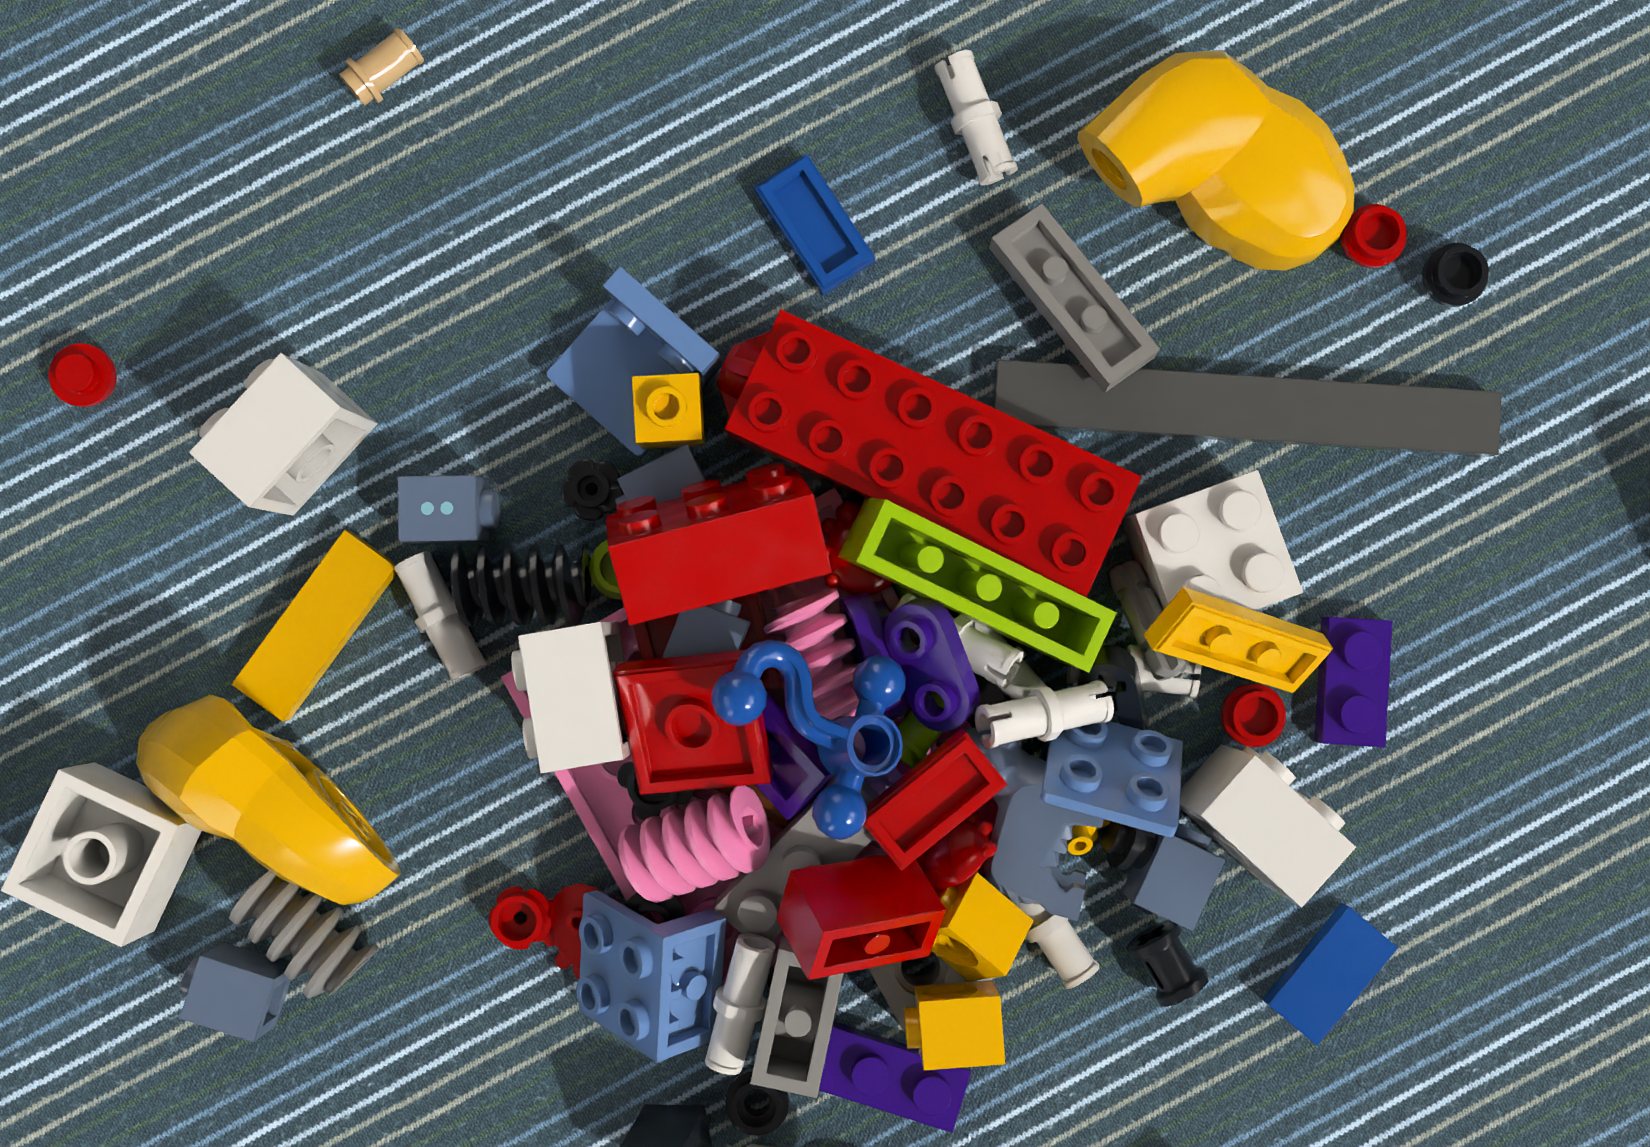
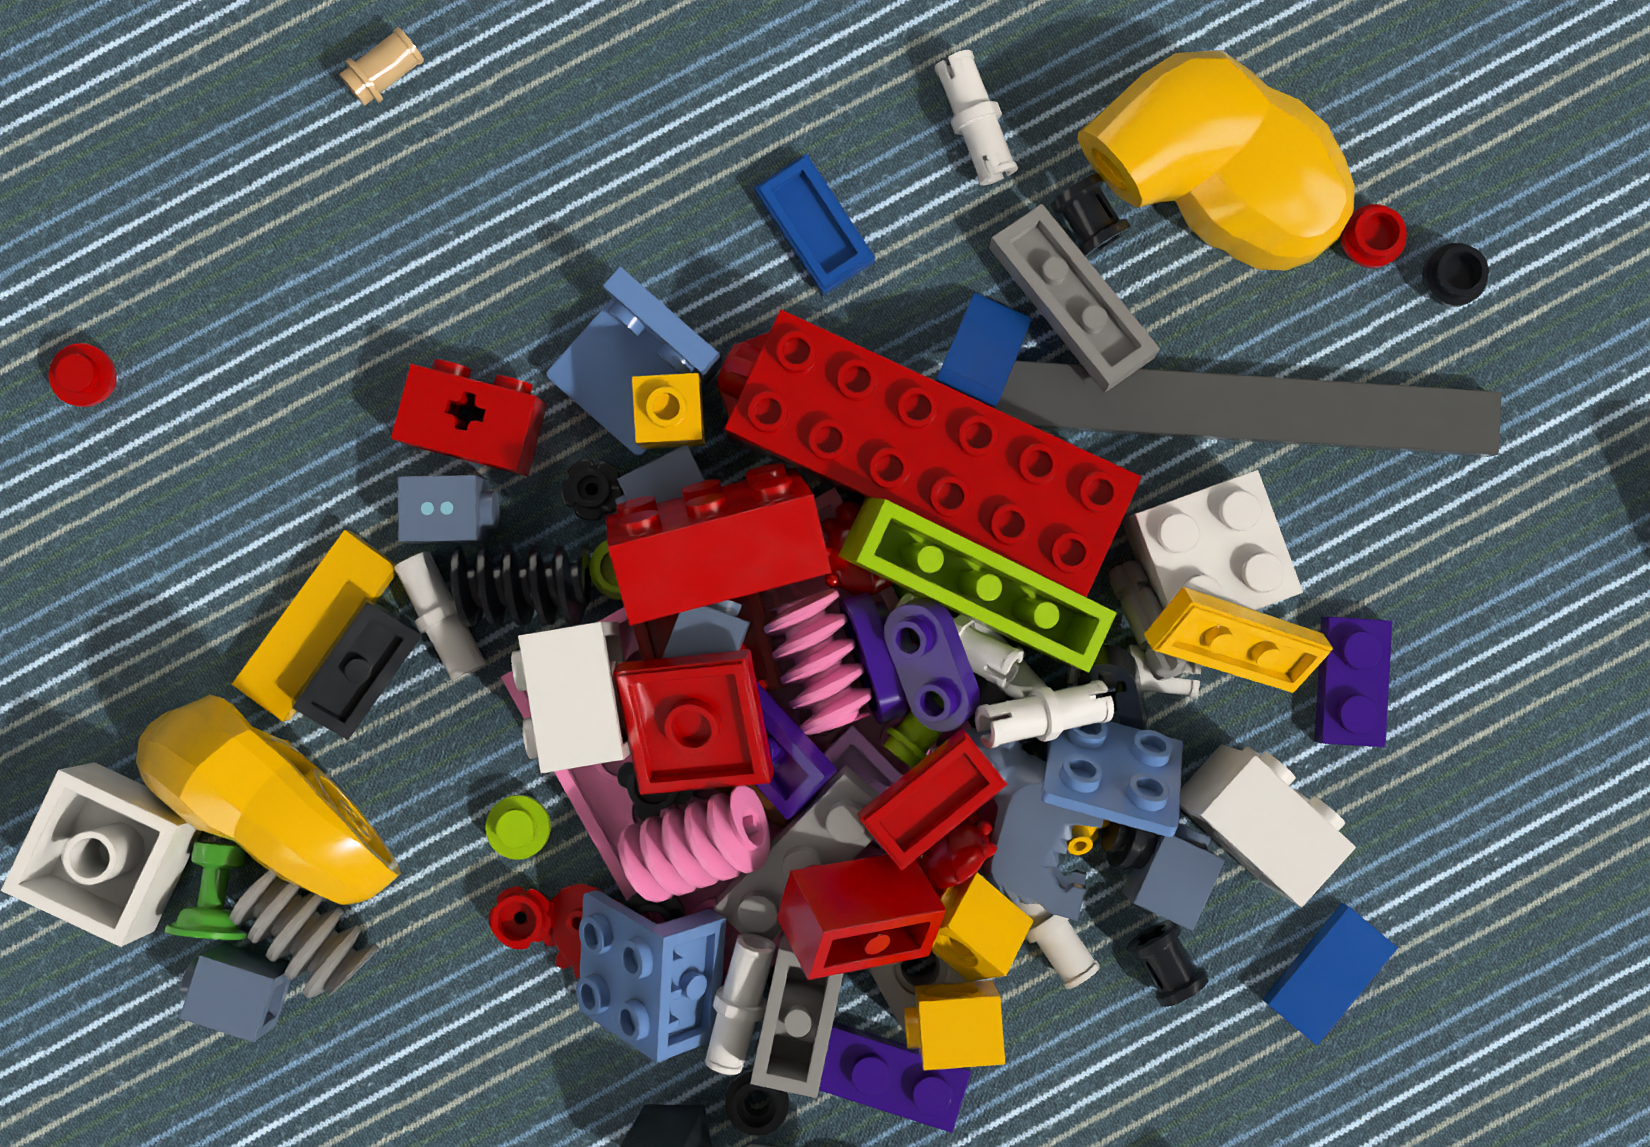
white brick [189,353,378,516] -> none
blue piece [711,640,906,840] -> none
red plate [1220,684,1286,747] -> none
none -> bright green piece [165,841,247,940]
none -> black plate [292,597,422,740]
none -> red brick [391,359,547,477]
none -> lime plate [486,795,551,860]
none -> blue tile [936,293,1032,408]
none -> black bush [1050,173,1131,258]

